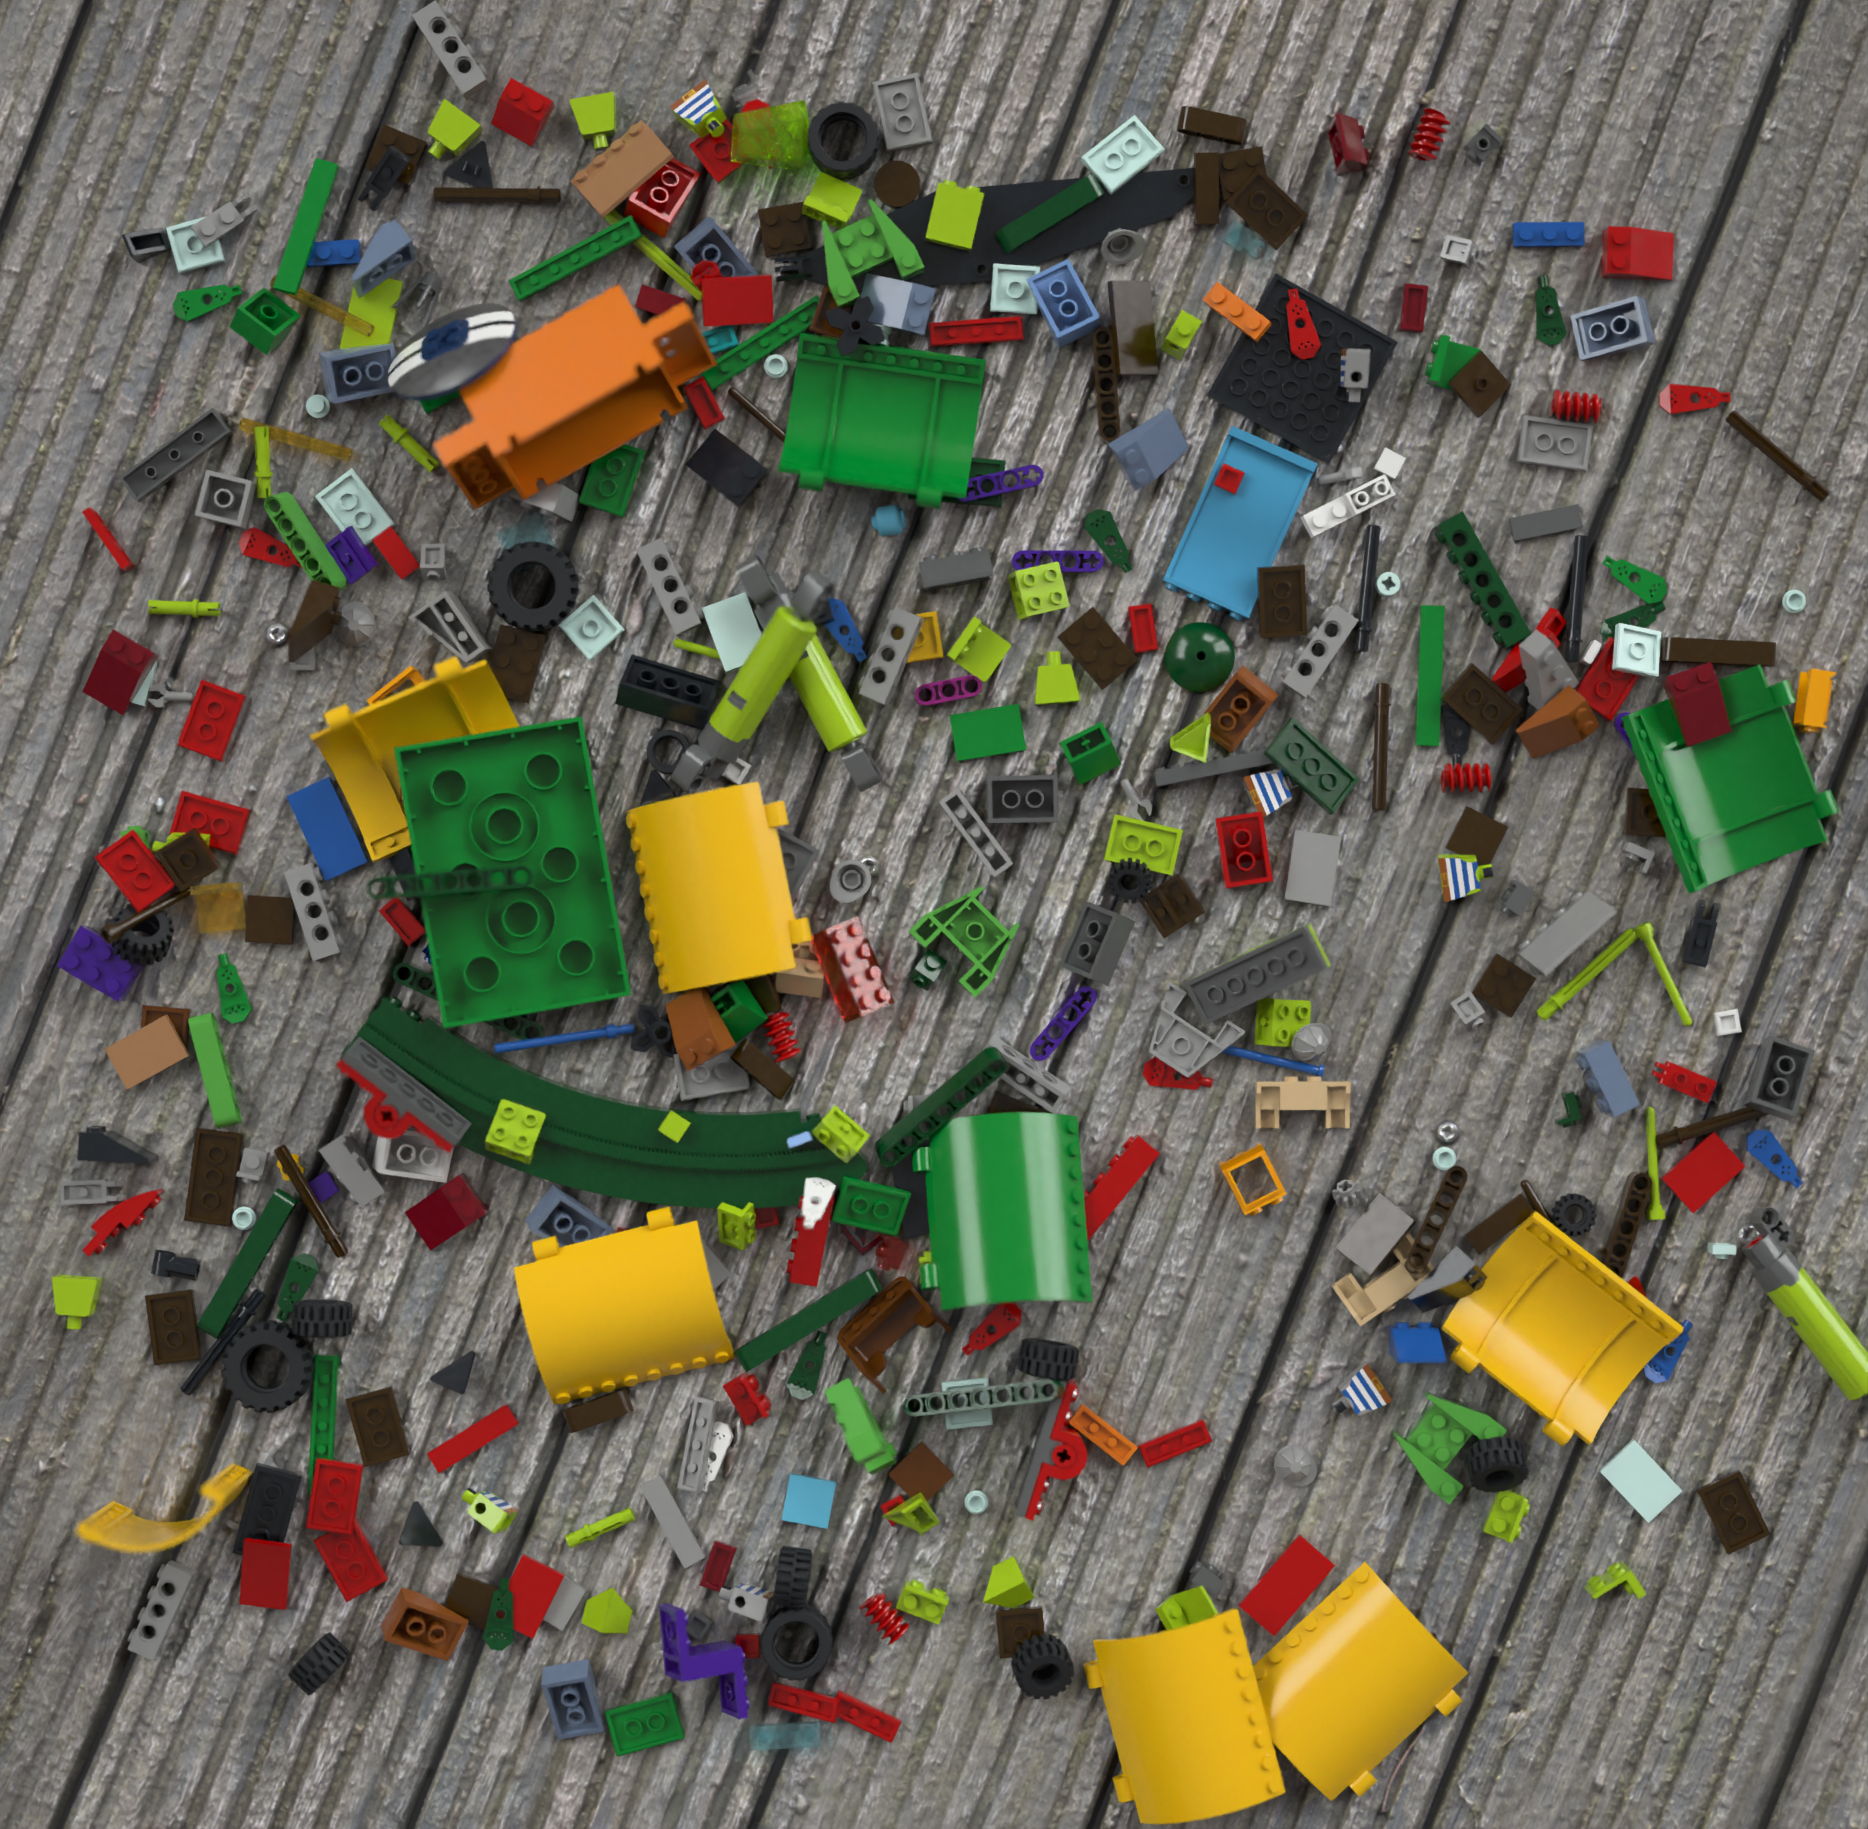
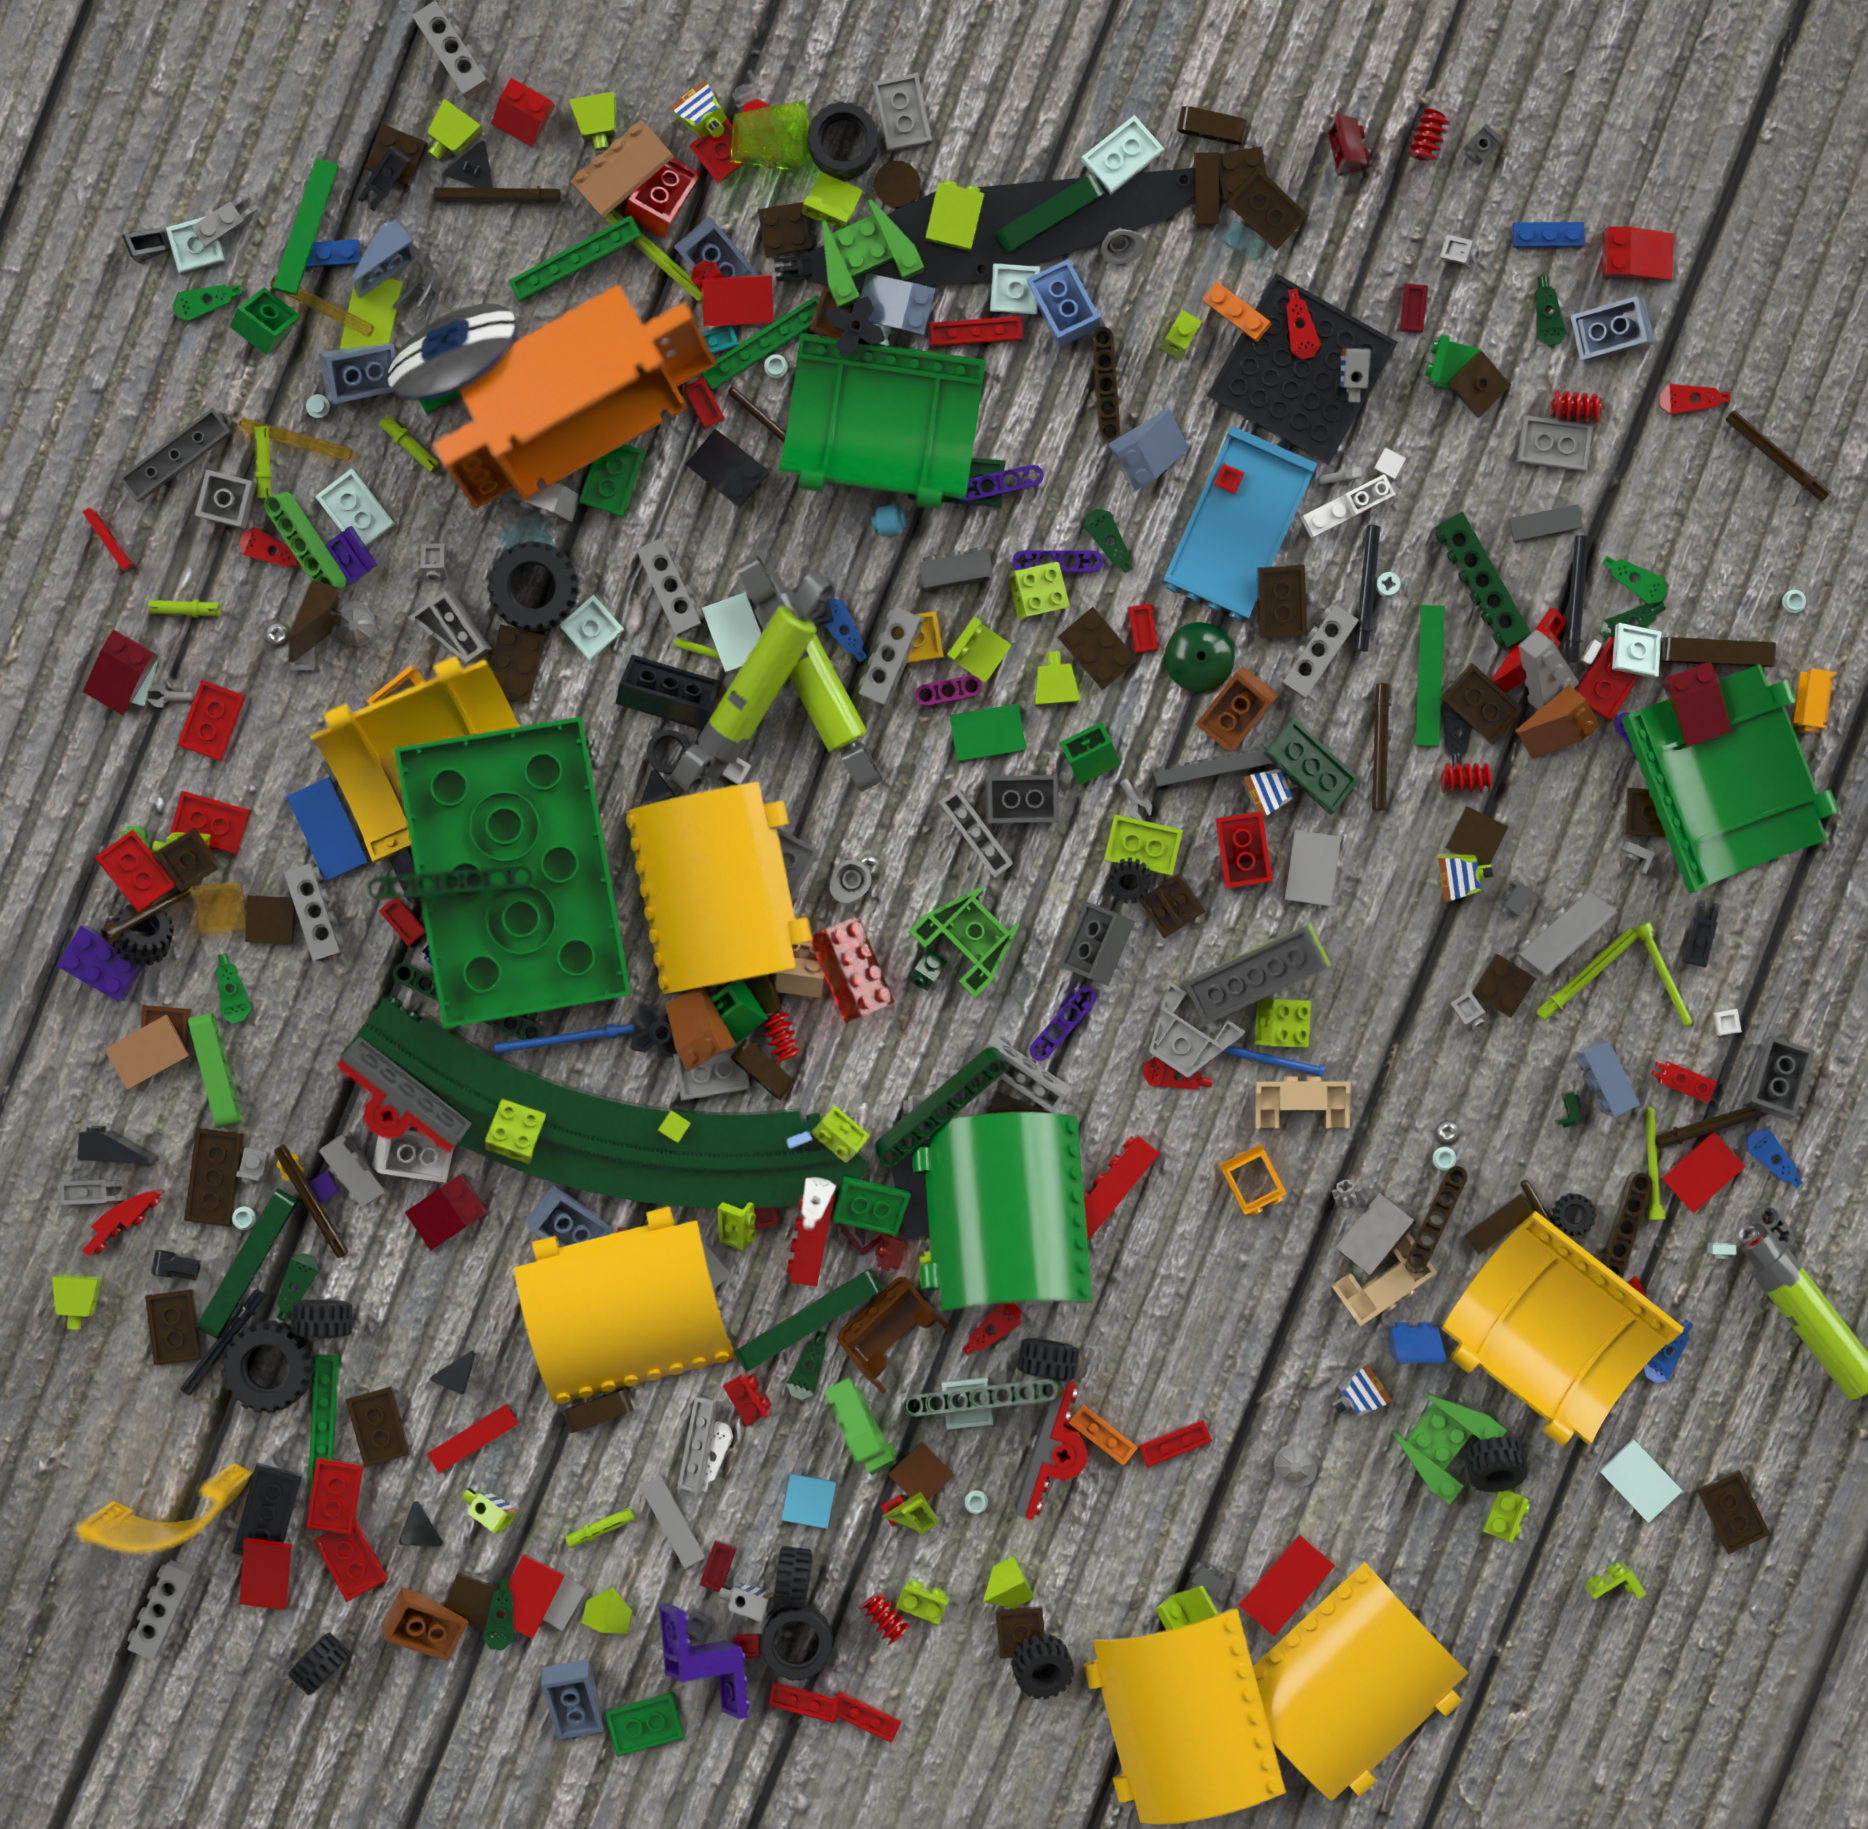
red slope [371,526,420,580] -> none
dark red tile [634,285,687,316] -> none
clear light blue plate [749,1721,821,1750] -> none
dark brown tile [1107,280,1158,376] -> none
lime slope [1170,712,1211,763] -> none
light grey piece [1292,1023,1331,1061] -> none
slope [1407,1246,1488,1313] -> none

